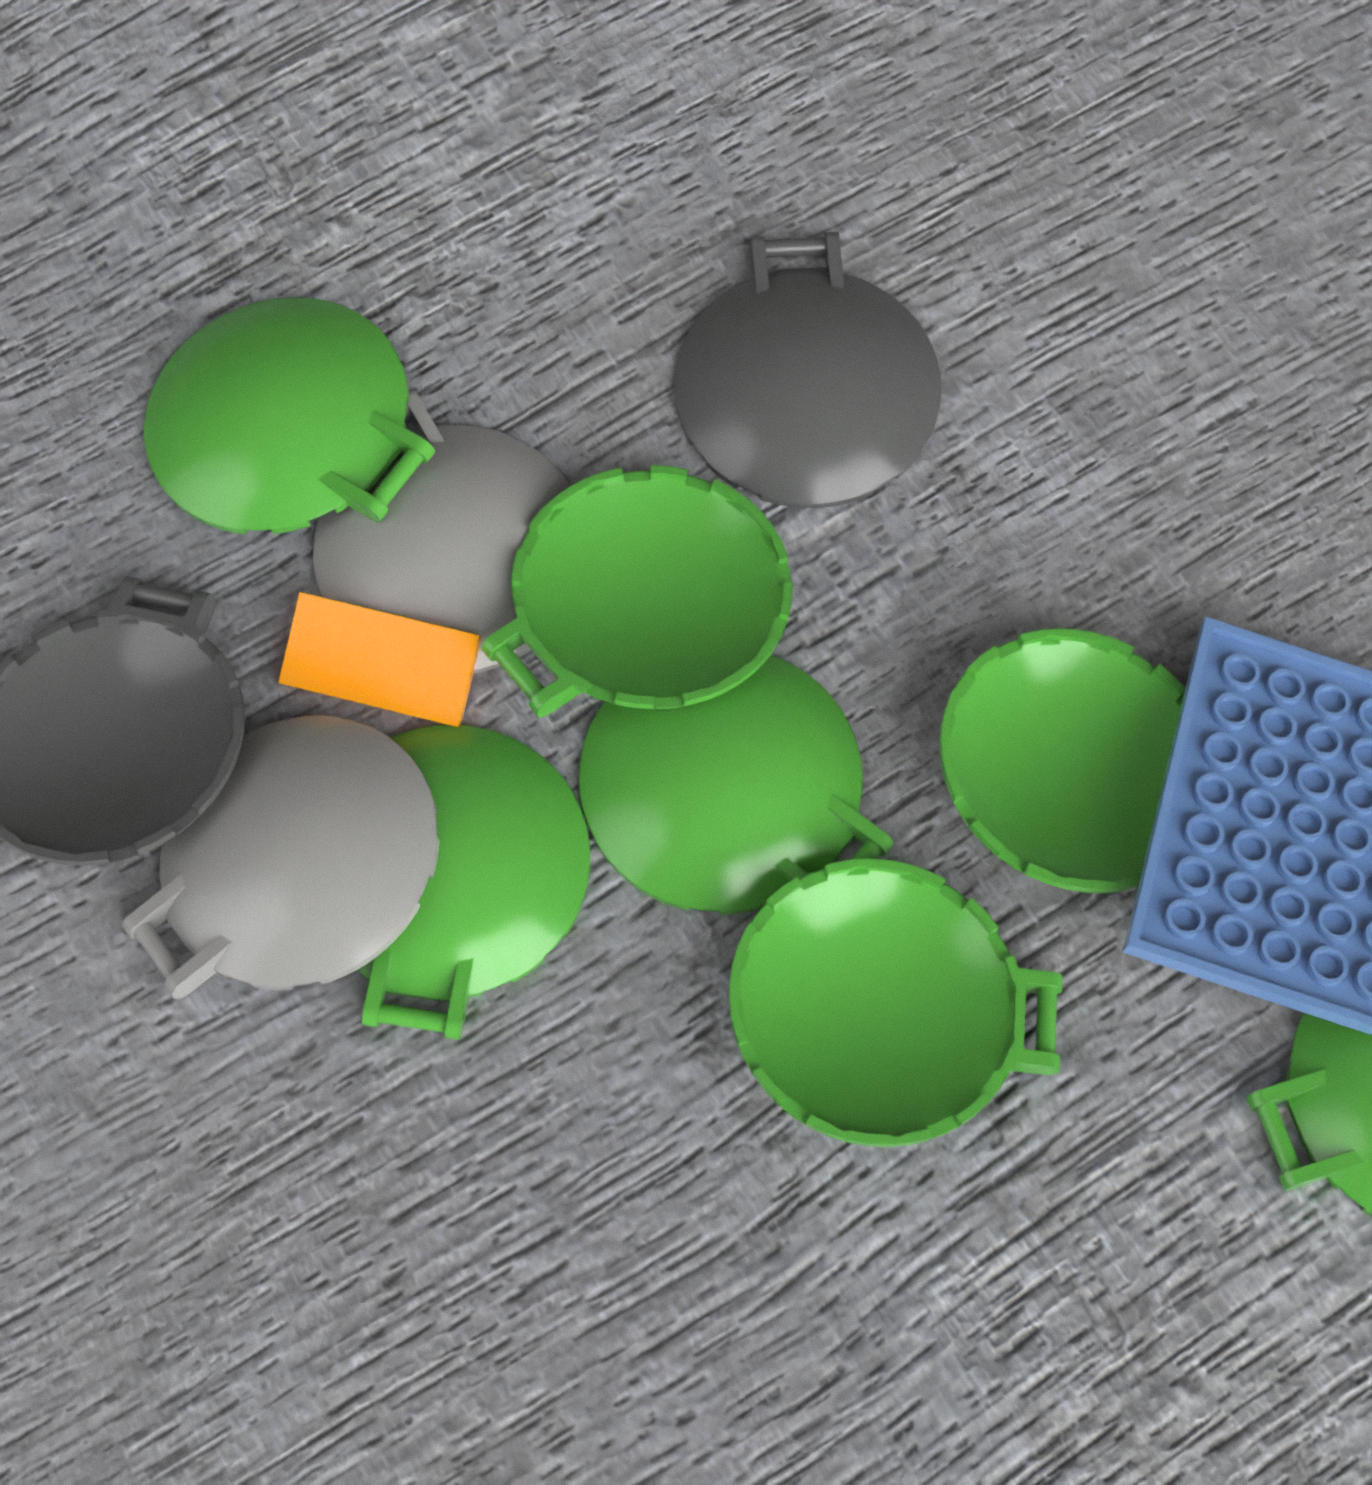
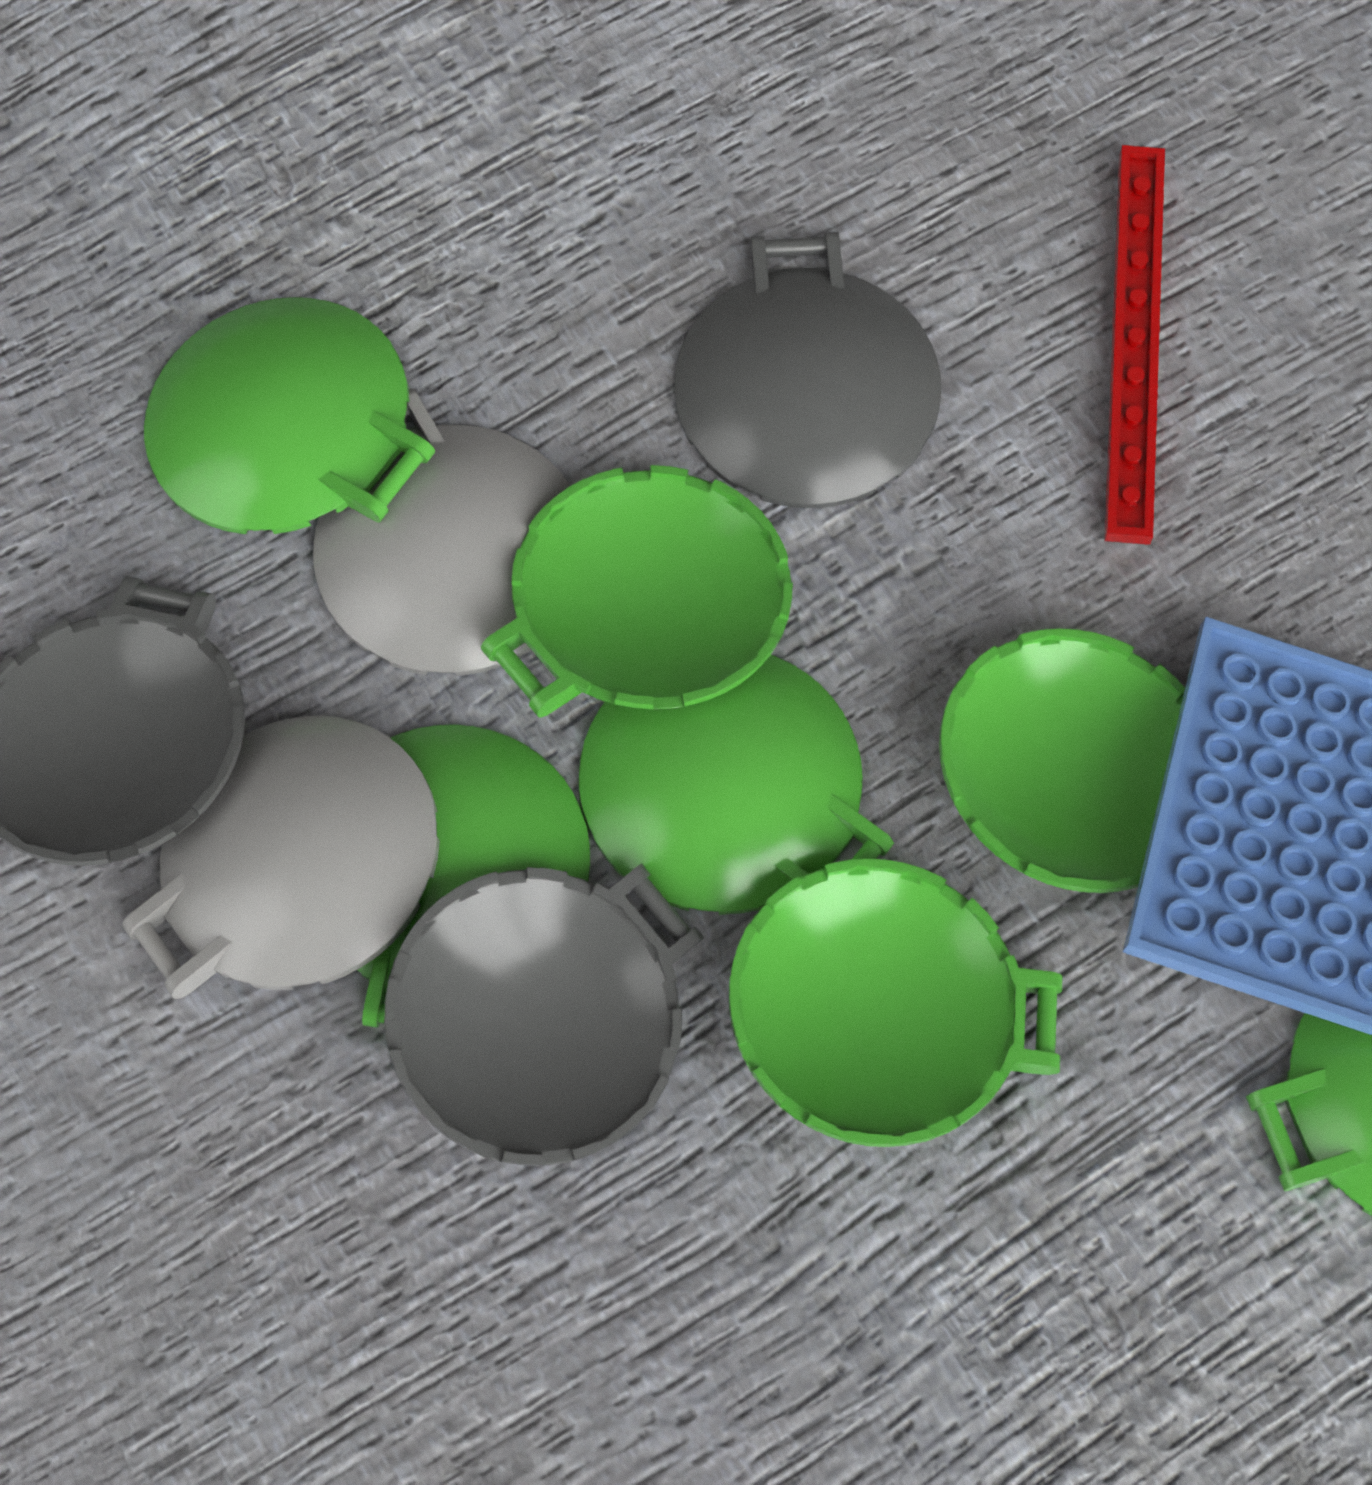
light orange tile [278,592,482,727] -> none
none -> dark grey dish [384,863,704,1166]
none -> red plate [1104,145,1165,545]

